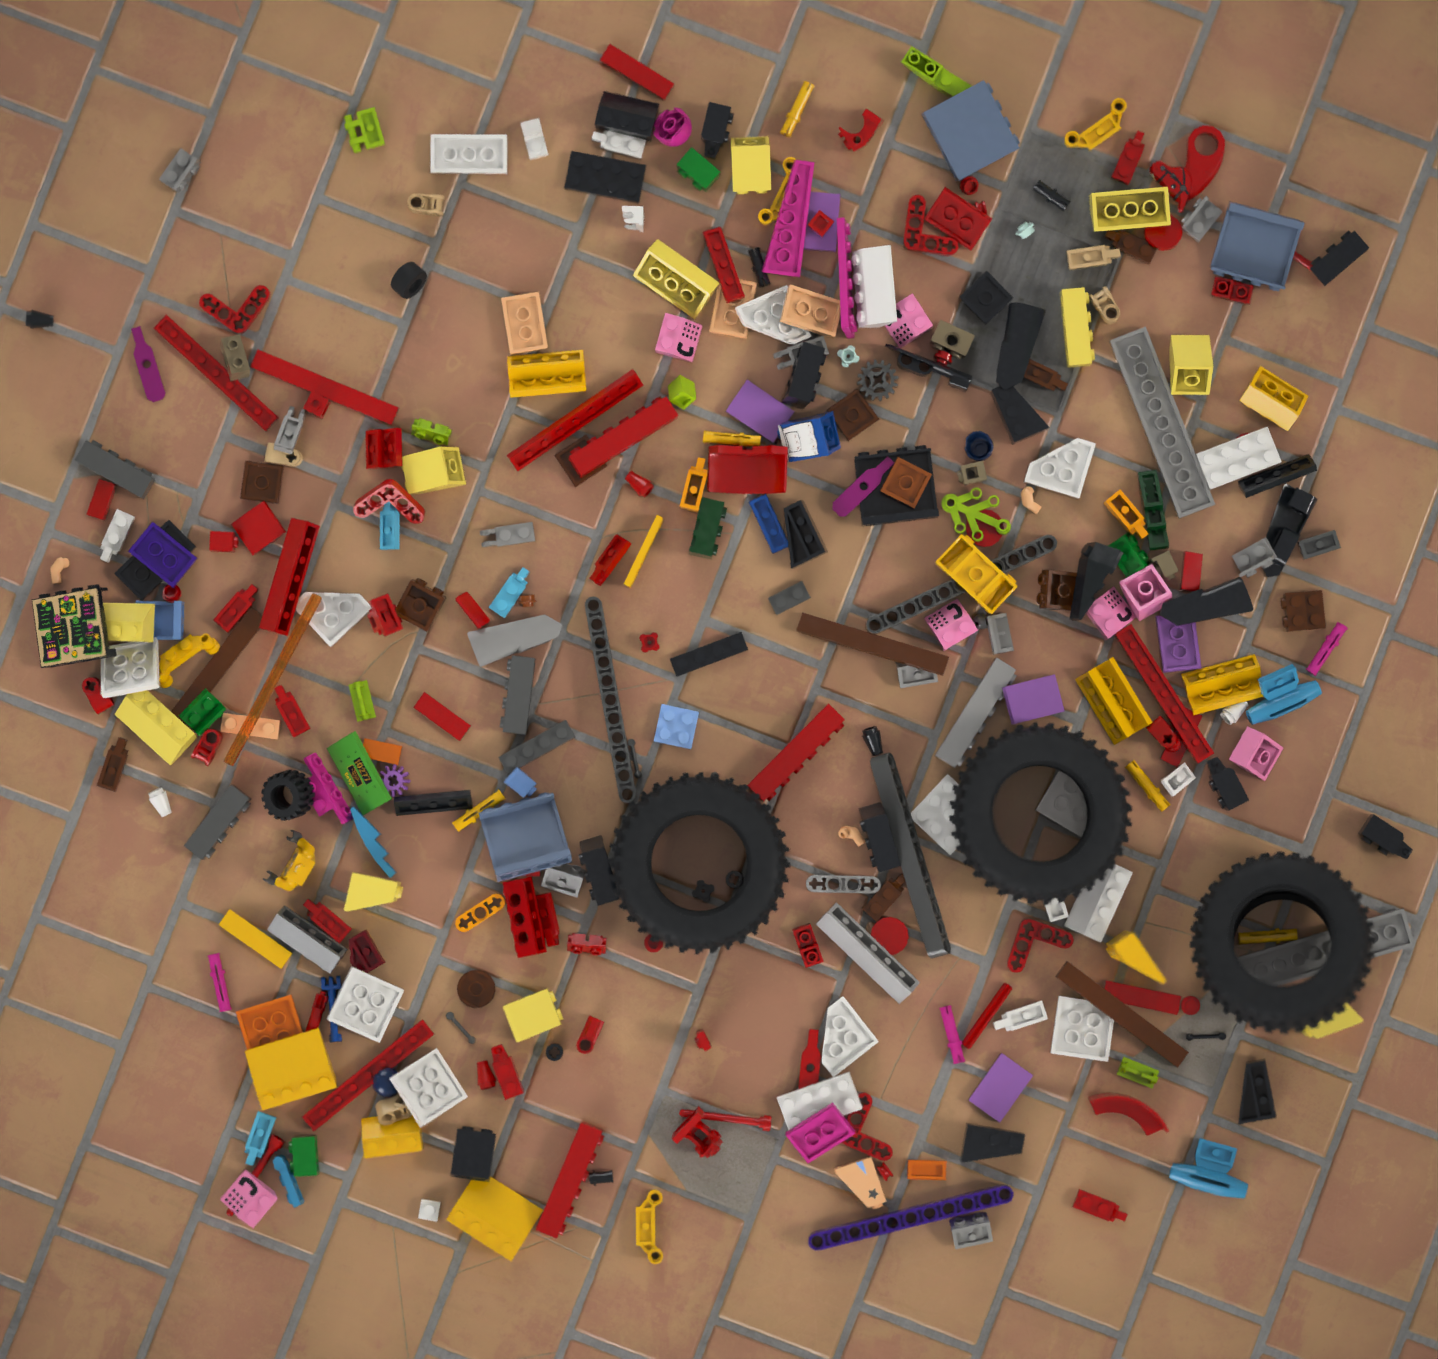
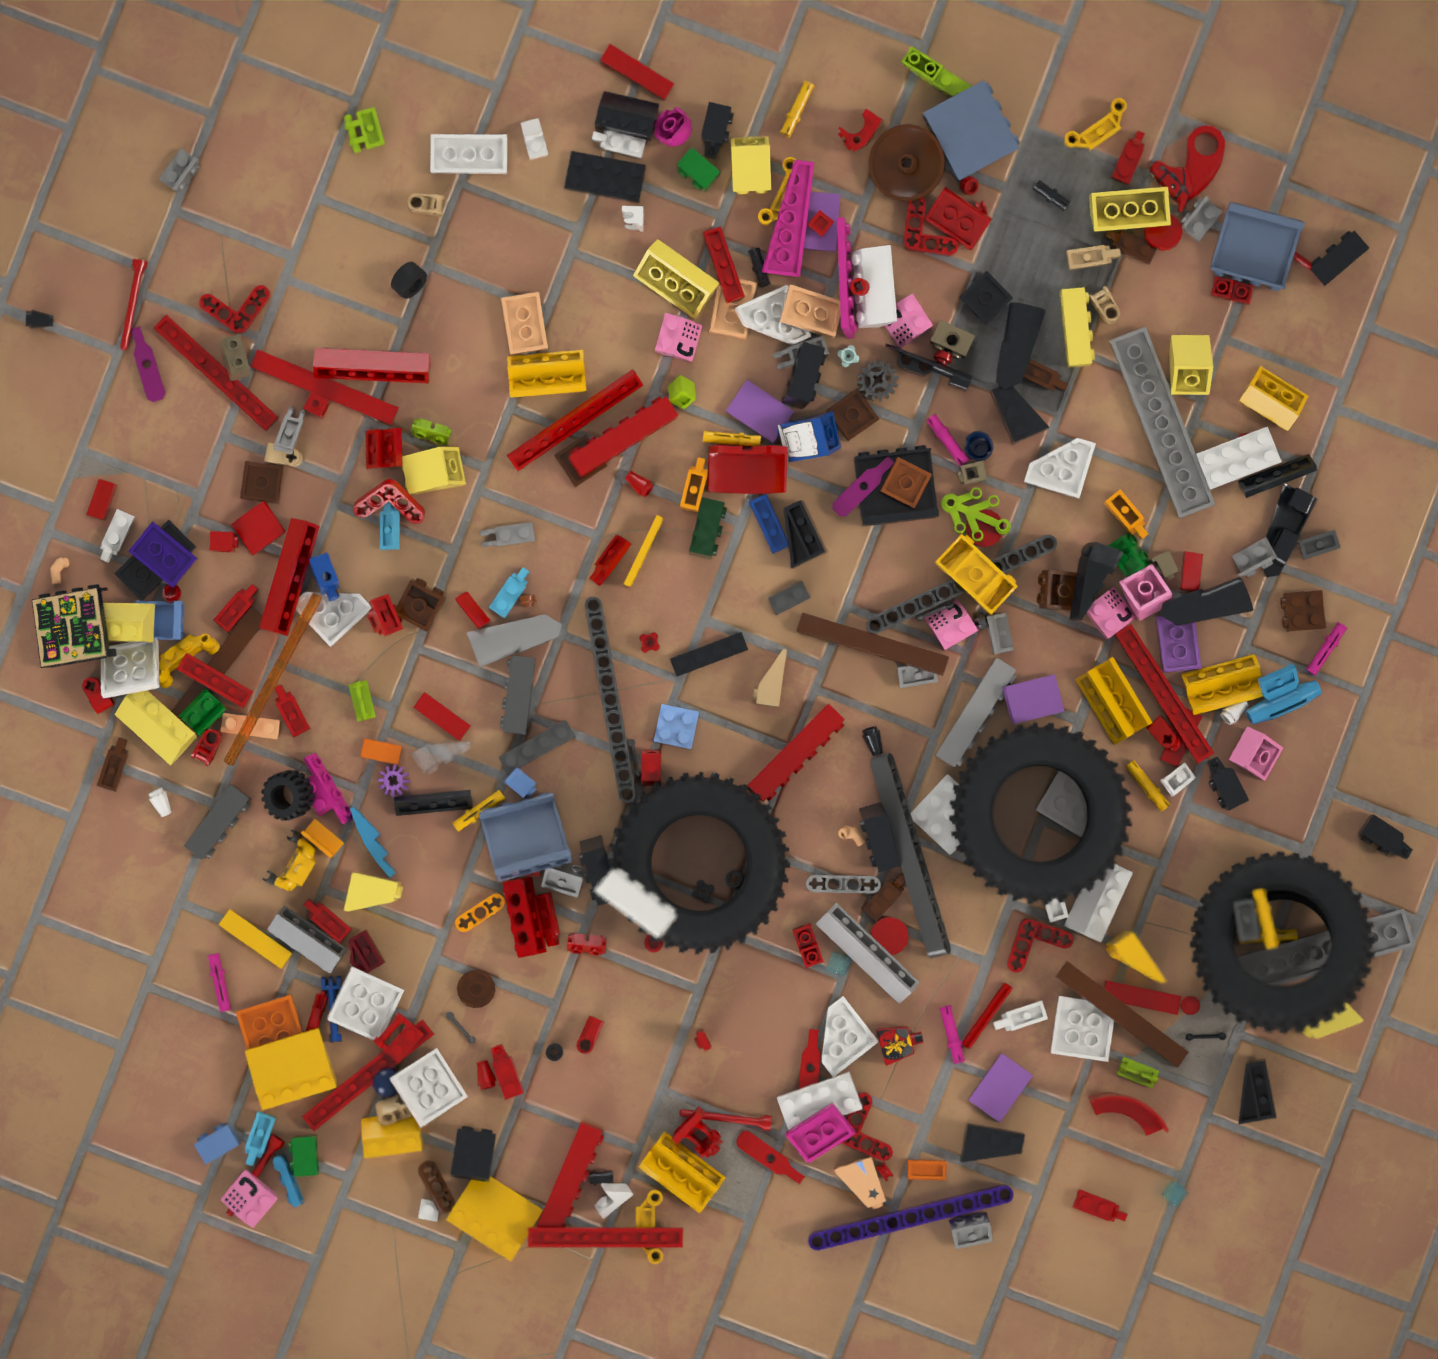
dark grey brick [75,440,155,499] -> none
bright green tile [327,731,392,815] -> none
light yellow slope [503,988,564,1042] -> none
light aqua plate [1015,222,1035,239] -> none
light nougat arm [1021,486,1041,514] -> none
dark green slope [1138,470,1169,551] -> none
dark azure plate [1169,1138,1248,1199] -> none
none -> red piece [120,259,148,351]
none -> red plate [177,652,253,708]
none -> medium blue brick [194,1123,241,1165]
none -> light orange panel [301,819,345,858]
none -> blue torso [309,552,340,601]
none -> brick [313,348,431,384]
none -> red plate [373,1012,425,1063]
none -> clear slope [411,741,473,775]
none -> reddish brown beam [418,1160,455,1214]
none -> red plate [528,1227,683,1248]
none -> white slope [594,1183,633,1219]
none -> white slope [595,869,678,938]
none -> yellow slope [638,1131,726,1214]
none -> red torso [641,750,661,786]
none -> red piece [736,1131,805,1184]
none -> tan slope [753,649,787,707]
none -> clear light blue plate [826,952,850,976]
none -> red bush [850,278,870,296]
none -> reddish brown dish [869,124,945,202]
none -> torso [876,1026,924,1066]
none -> dark grey hinge [916,600,954,621]
none -> dark pink pin [926,413,970,467]
none -> clear light blue plate [1161,1180,1189,1207]
none -> dark grey plate [1234,899,1260,942]
none -> yellow pin [1252,889,1279,949]

